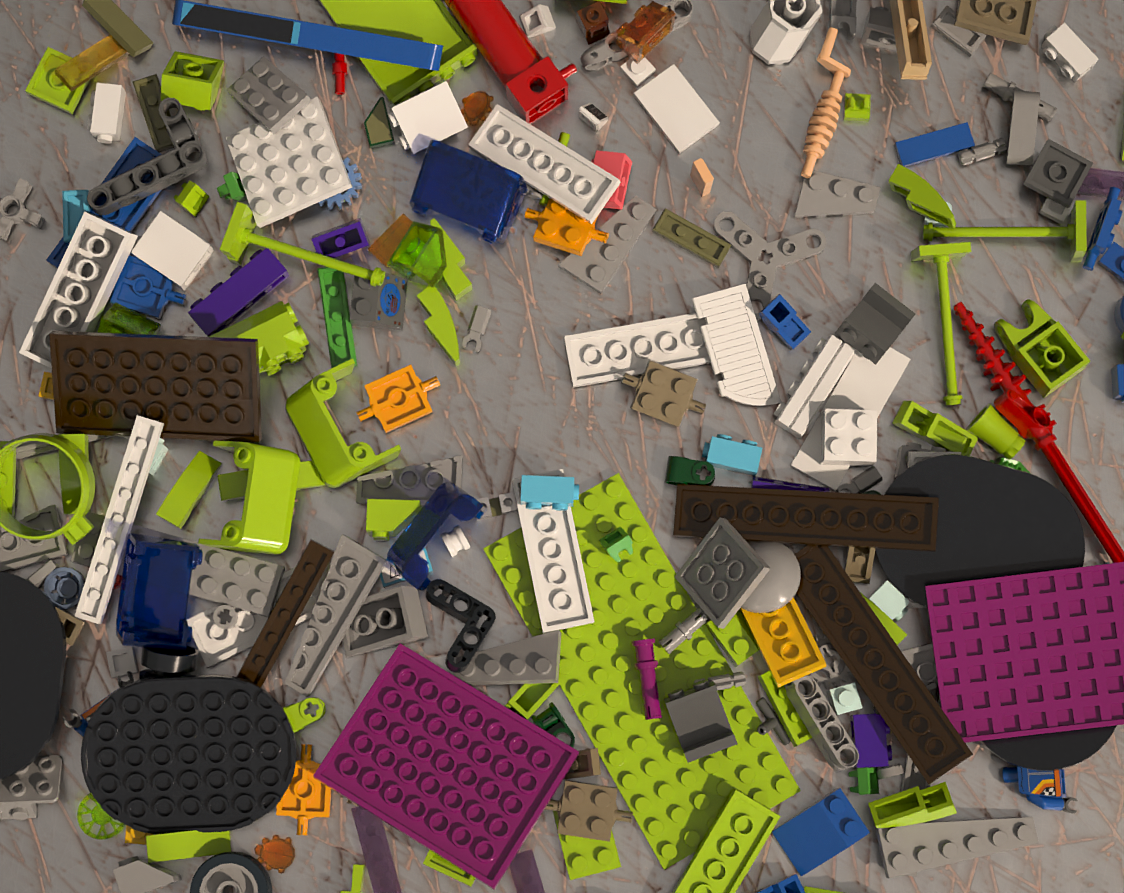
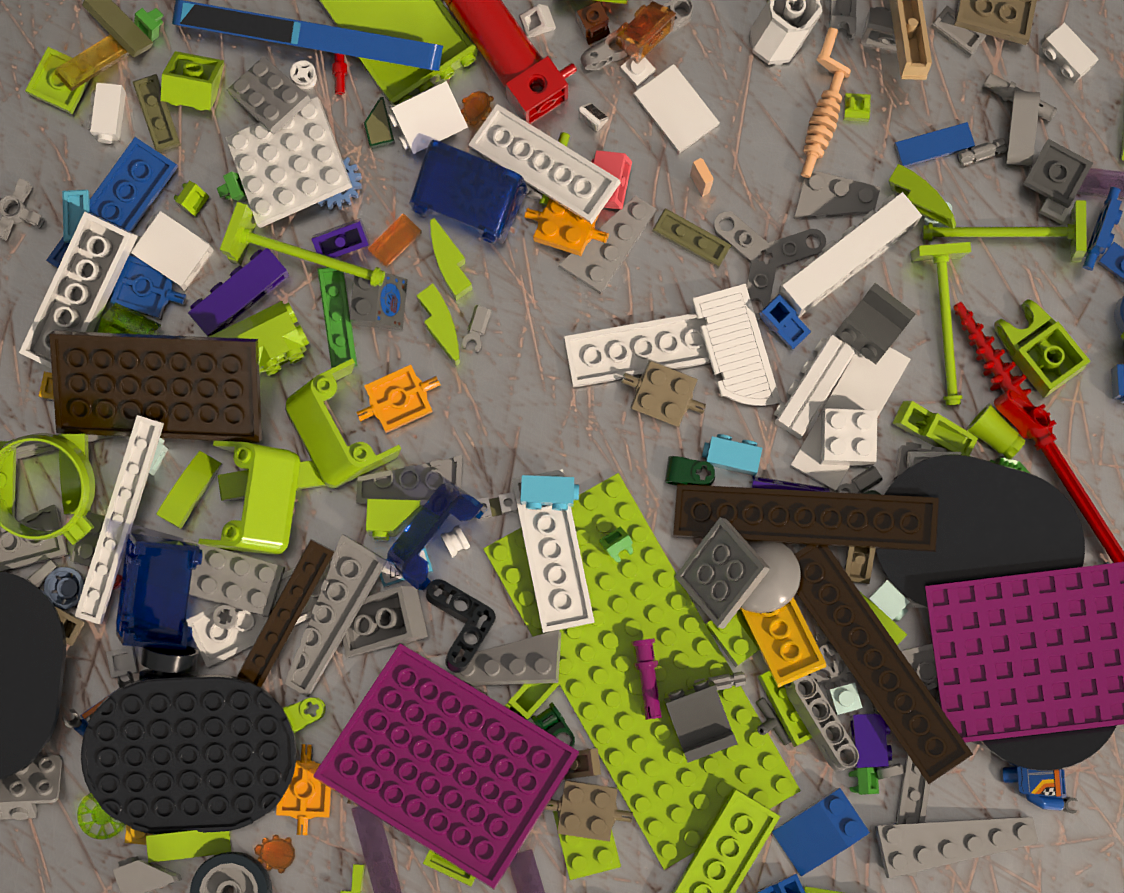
dark grey beam [87,98,207,216] -> none
clear neon green slope [387,221,447,288] -> none
light grey pin [658,608,709,654] -> none
lime slope [868,782,957,828] -> none
none -> bright green tile [134,8,164,42]
none -> white wheel [290,60,317,91]
none -> white brick [779,192,922,318]

